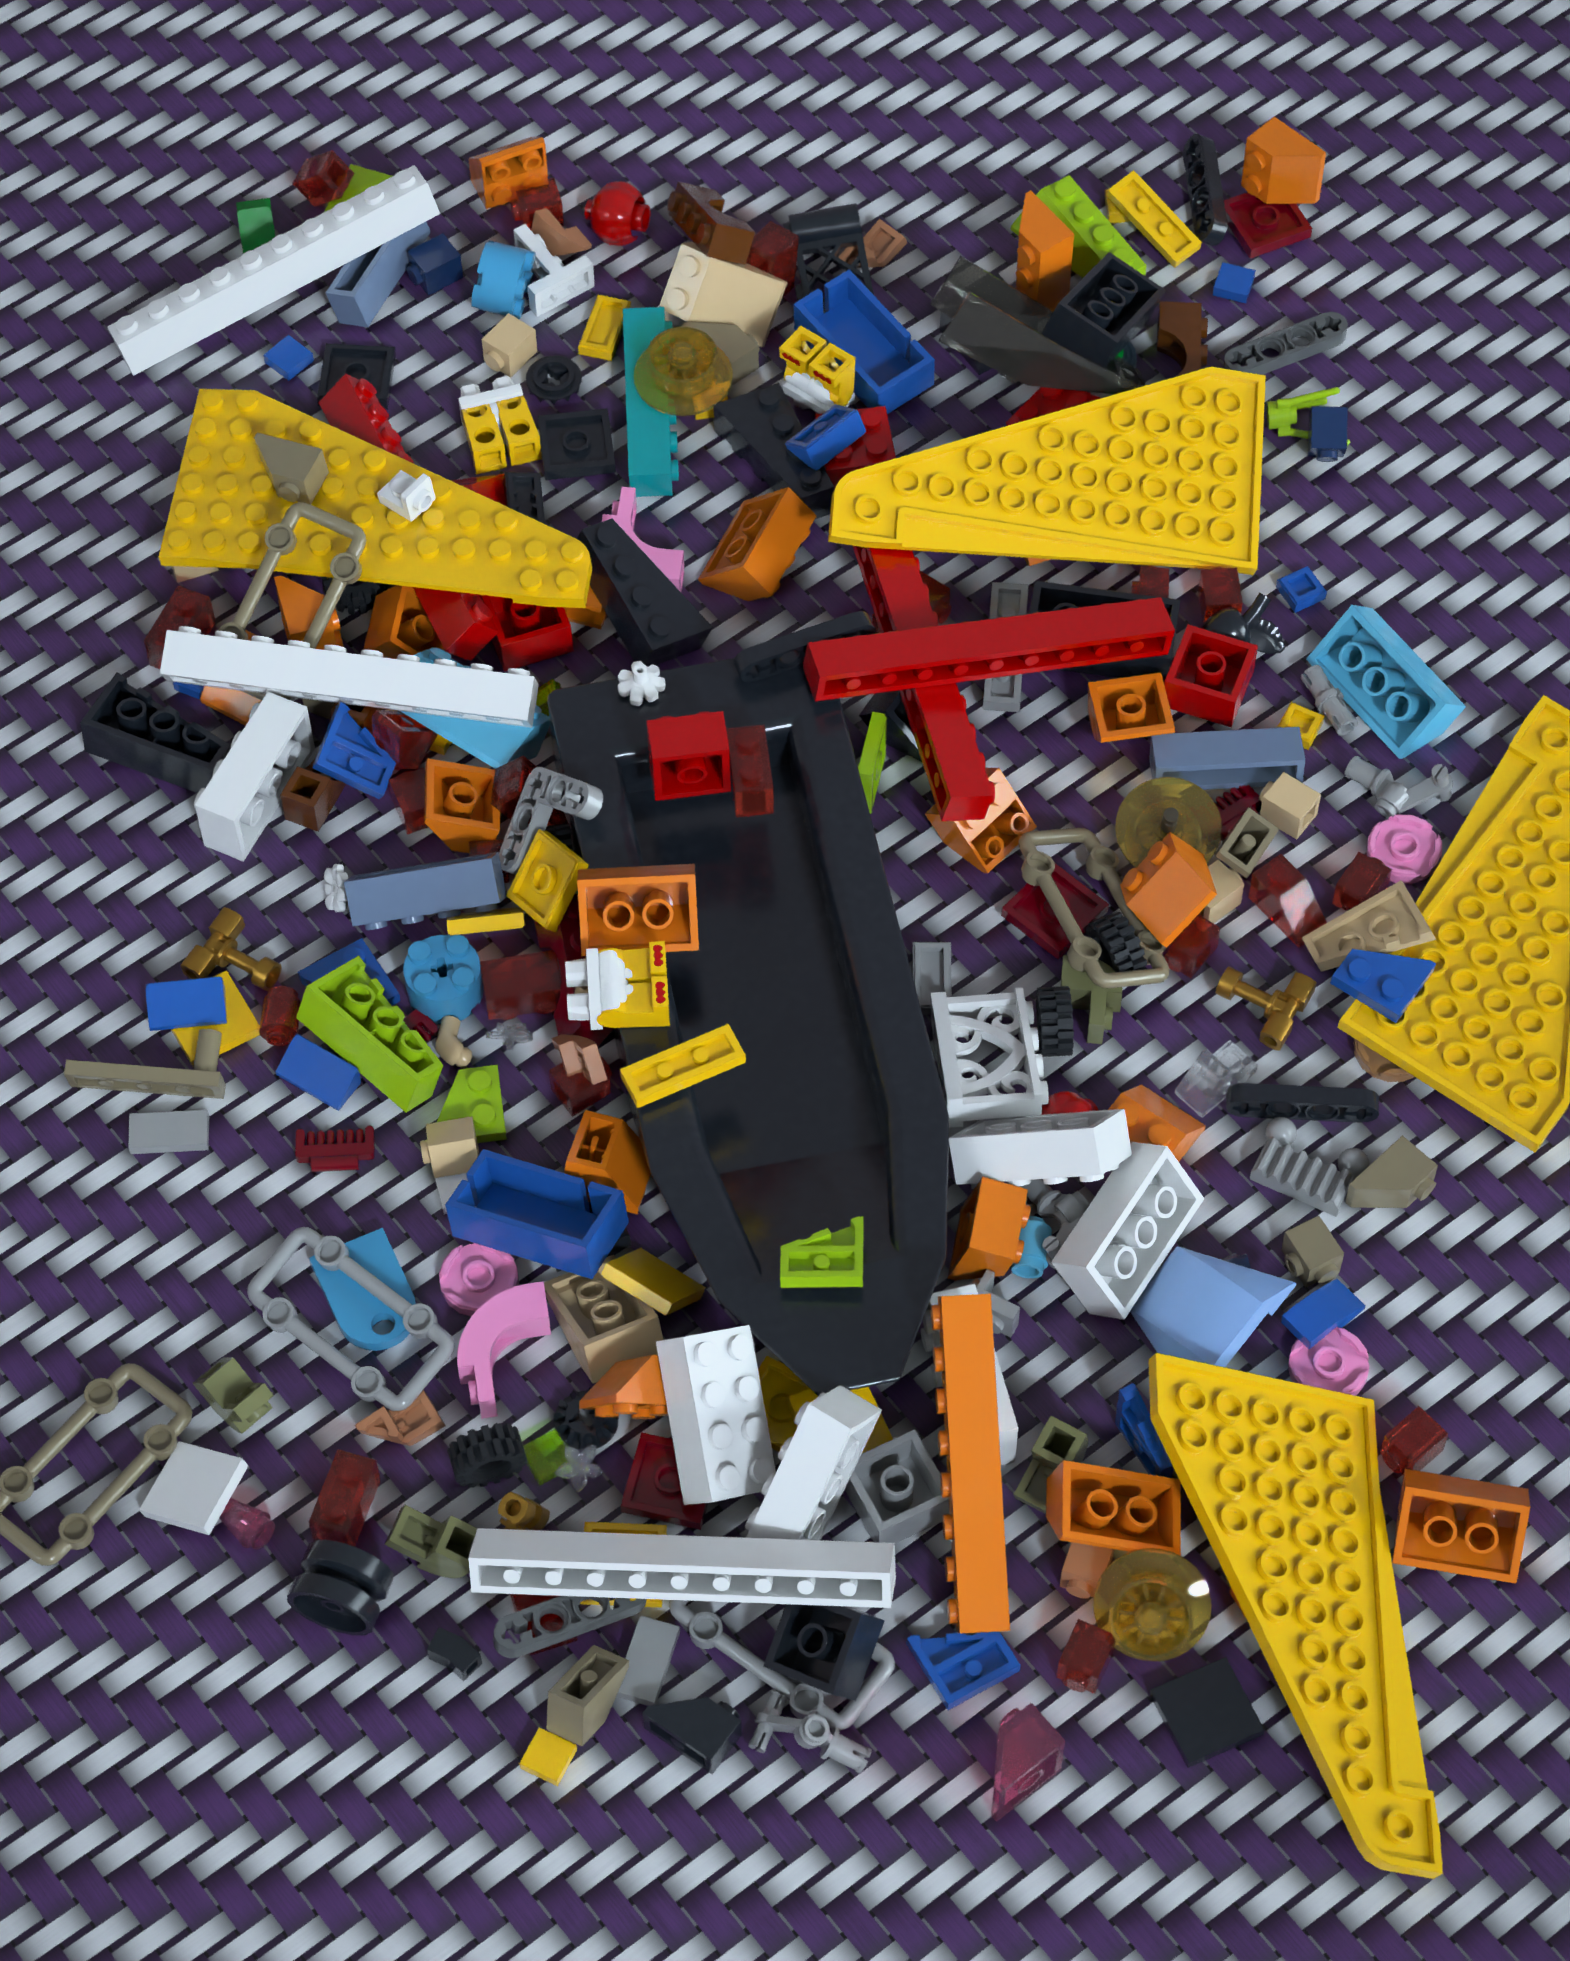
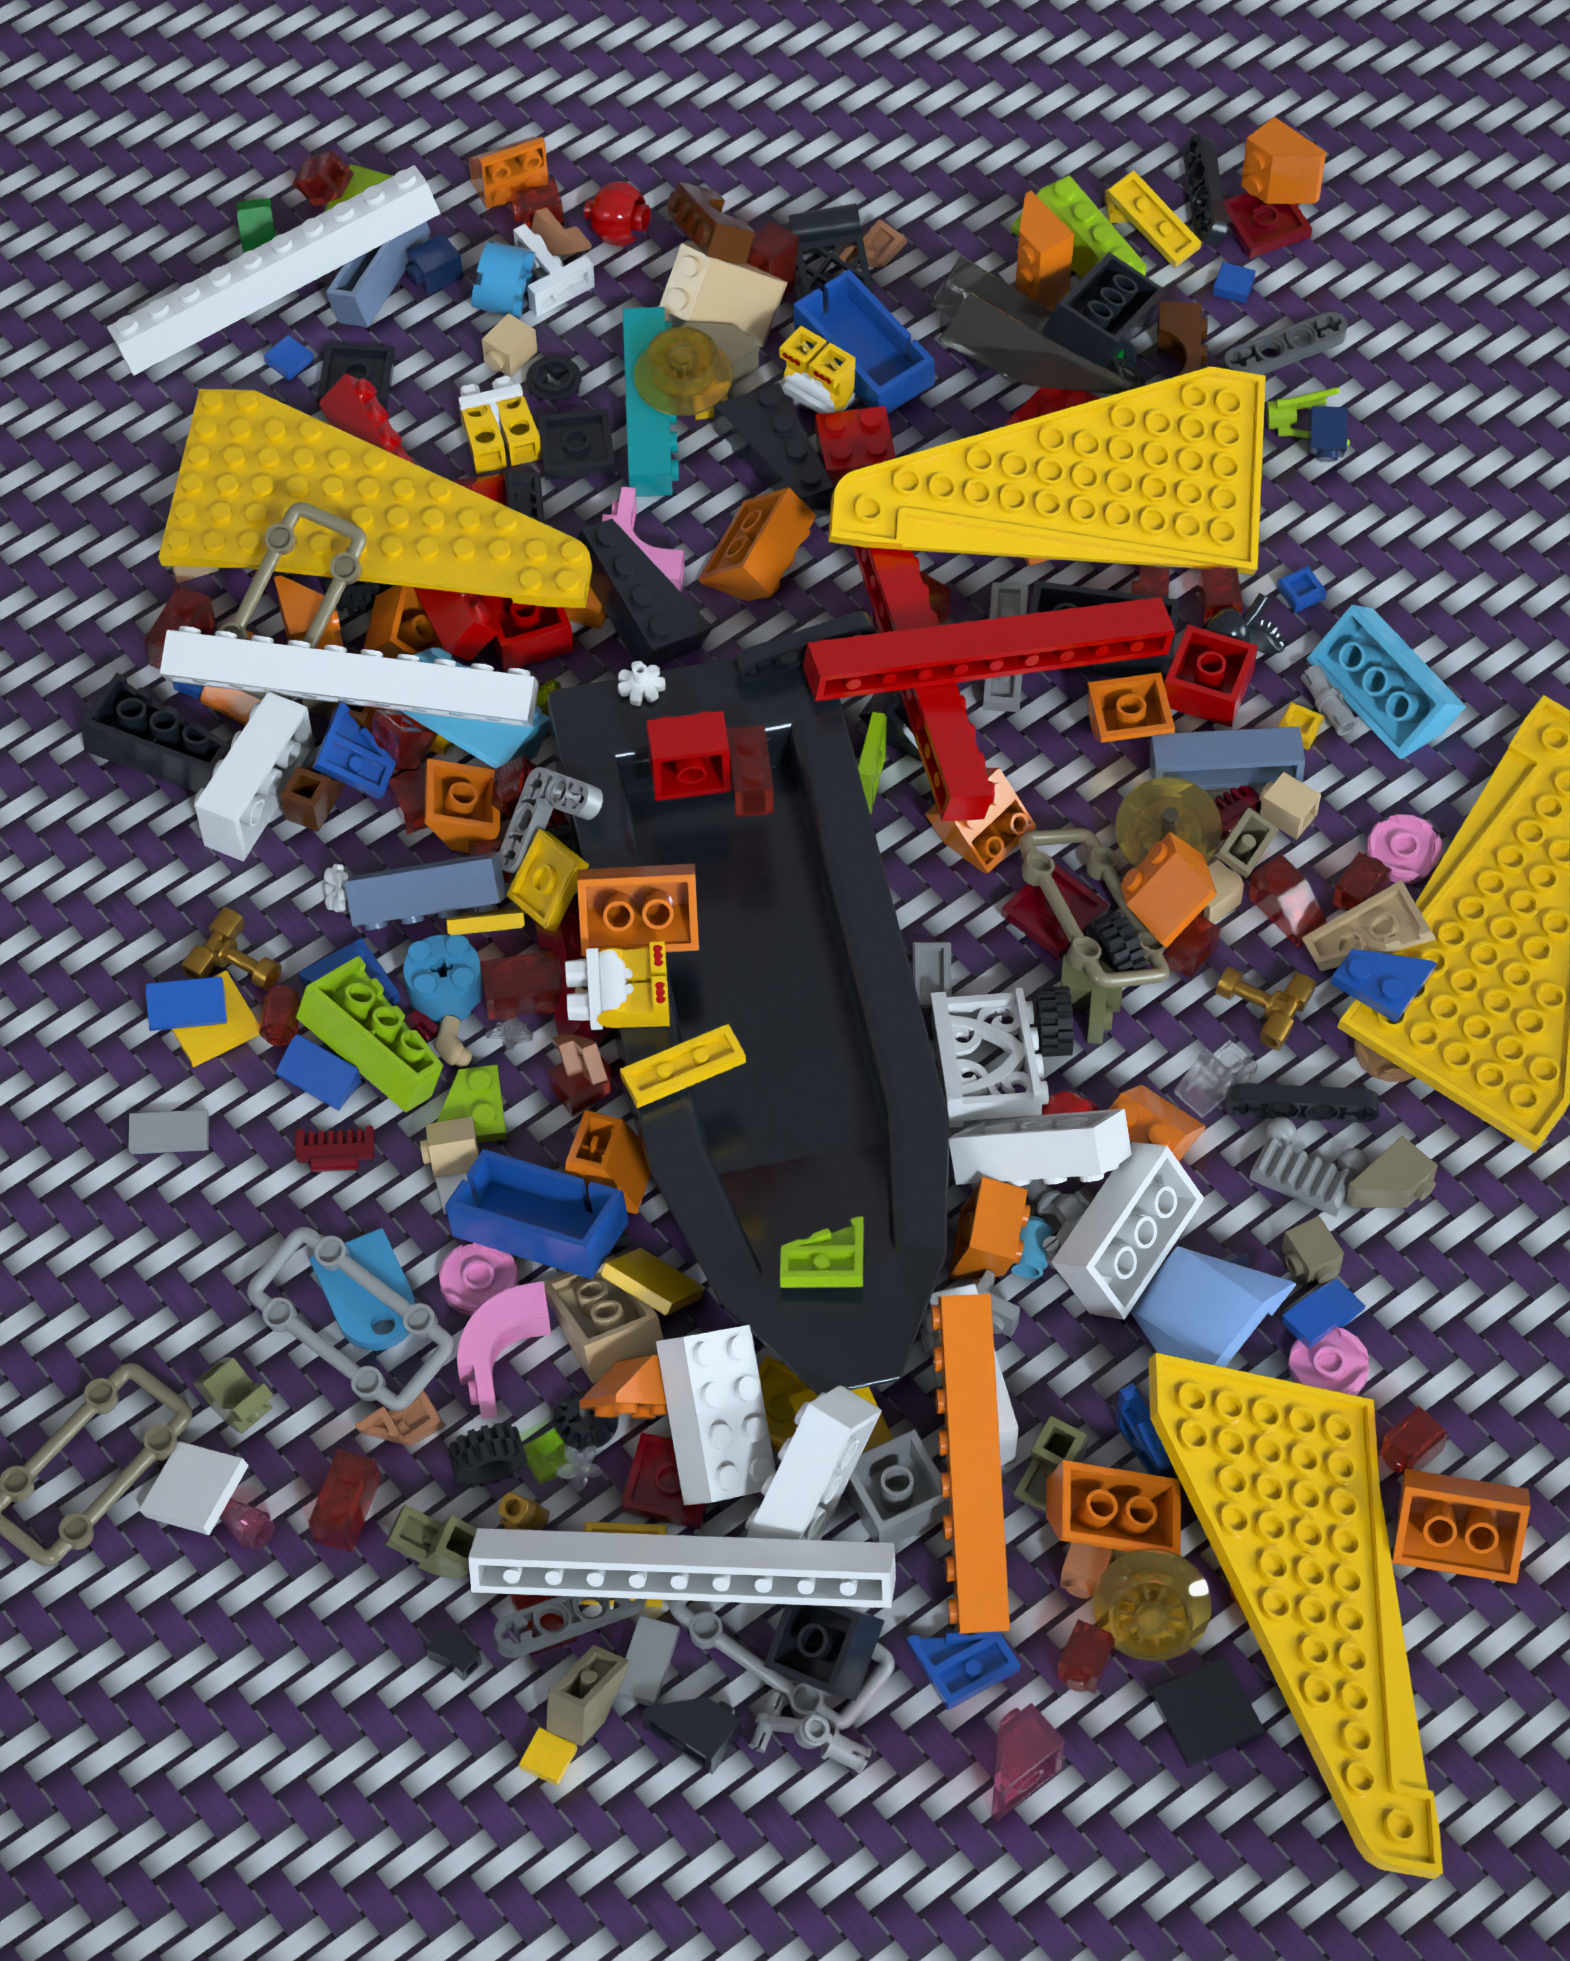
dark tan piece [64,1029,226,1099] -> none
dark tan slope [254,433,329,505] -> none
black wheel [287,1540,393,1635] -> none
white bracket [377,470,436,522] -> none
yellow tile [578,294,632,361] -> none
blue slope [785,404,866,470] -> none
light grey pin [1345,756,1453,818] -> none

